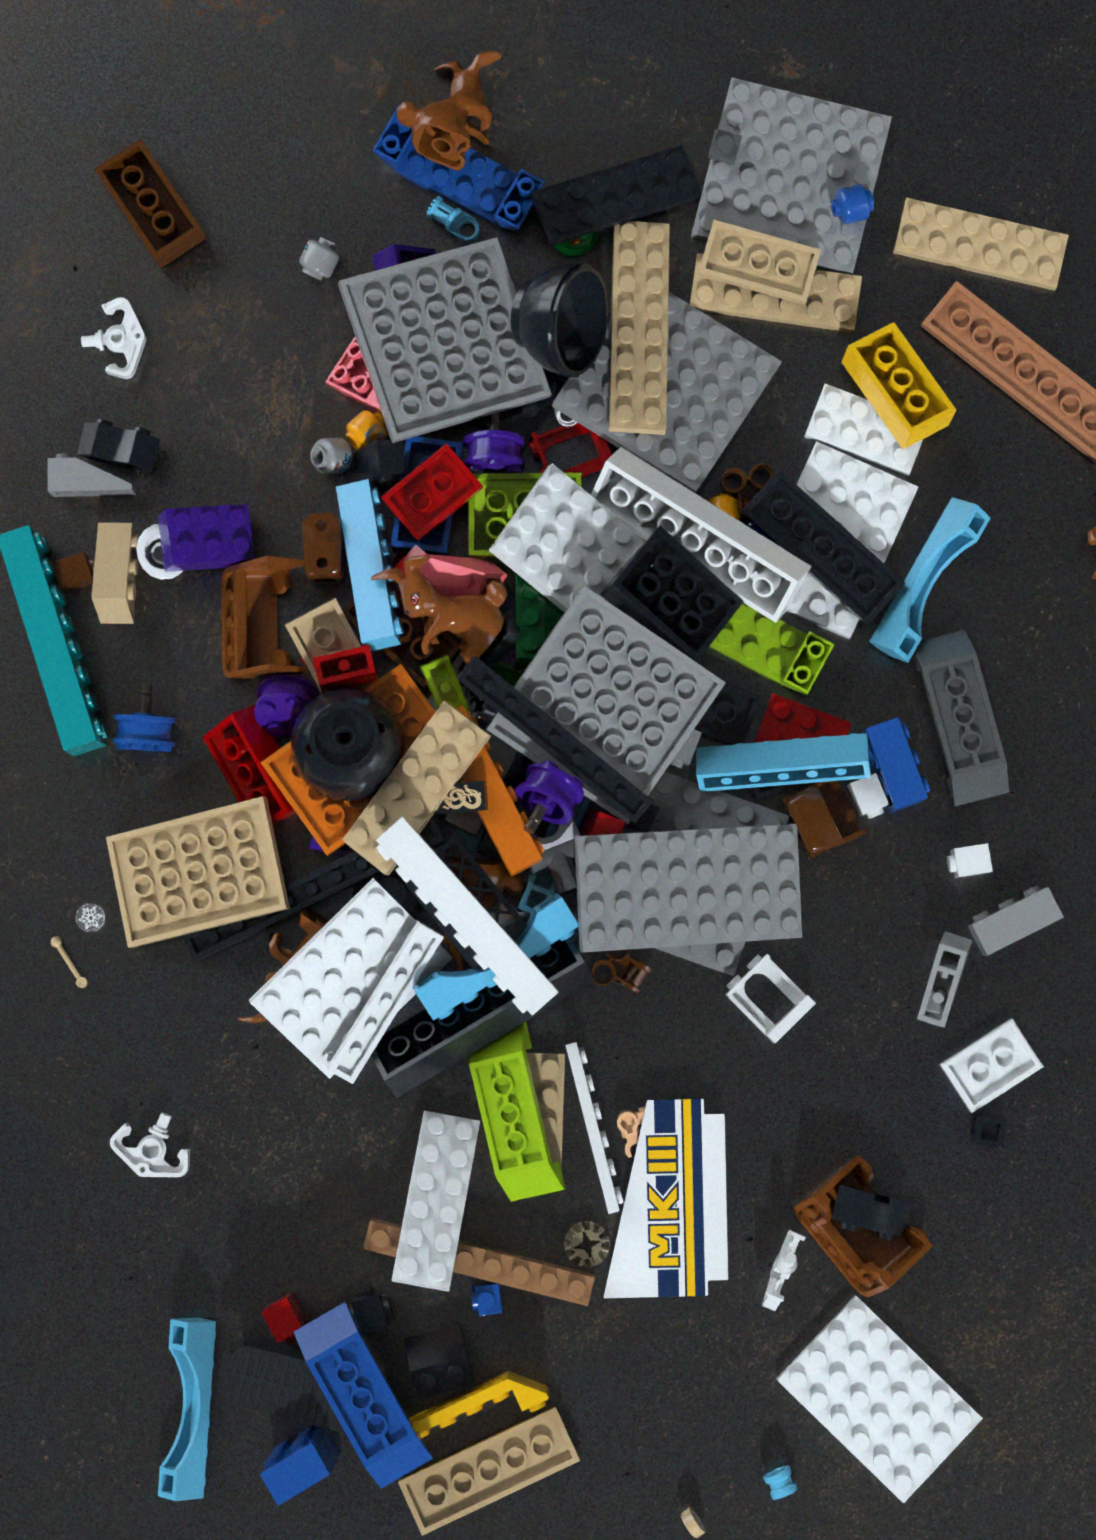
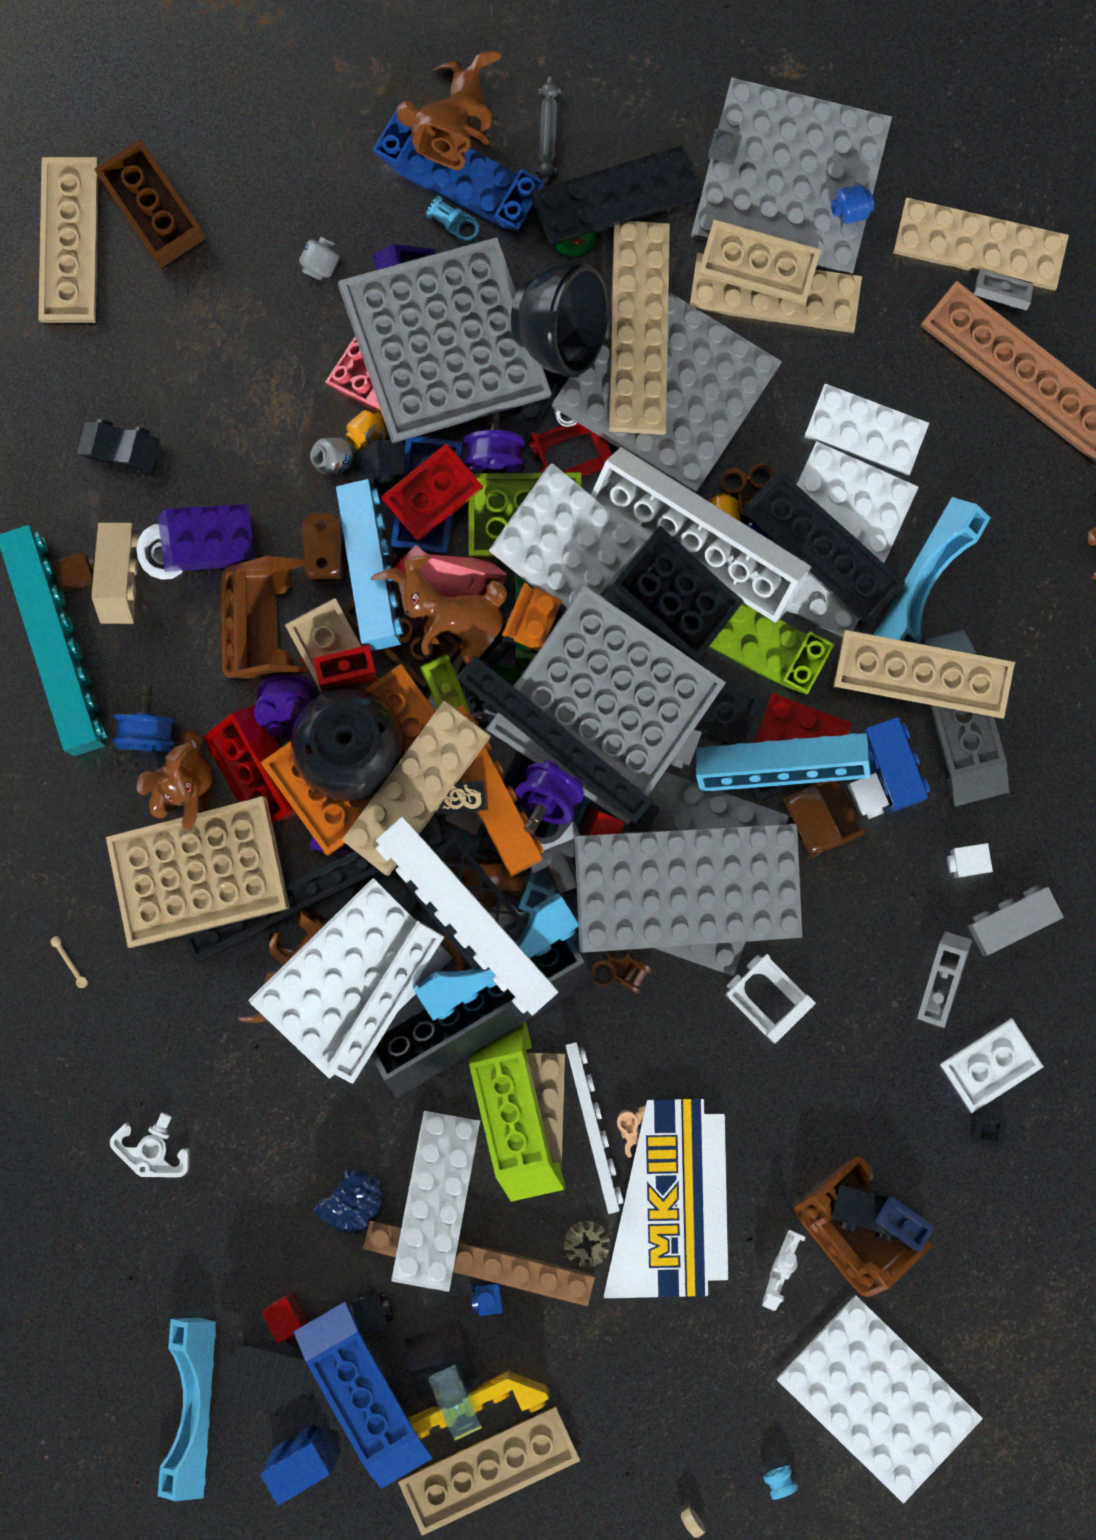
light grey slope [48,453,136,497] -> none
clear tile [75,903,105,932] -> none
white piece [81,297,147,379] -> none
yellow brick [842,322,956,450] -> none
none -> tan plate [38,157,99,323]
none -> dark orange animal [137,730,213,830]
none -> dark blue hair [314,1169,383,1235]
none -> clear light blue slope [428,1365,482,1440]
none -> orange plate [502,583,562,651]
none -> dark grey wheel [536,77,561,185]
none -> tan plate [834,630,1015,719]
none -> dark blue plate [875,1197,934,1253]
none -> light grey plate [974,269,1034,310]

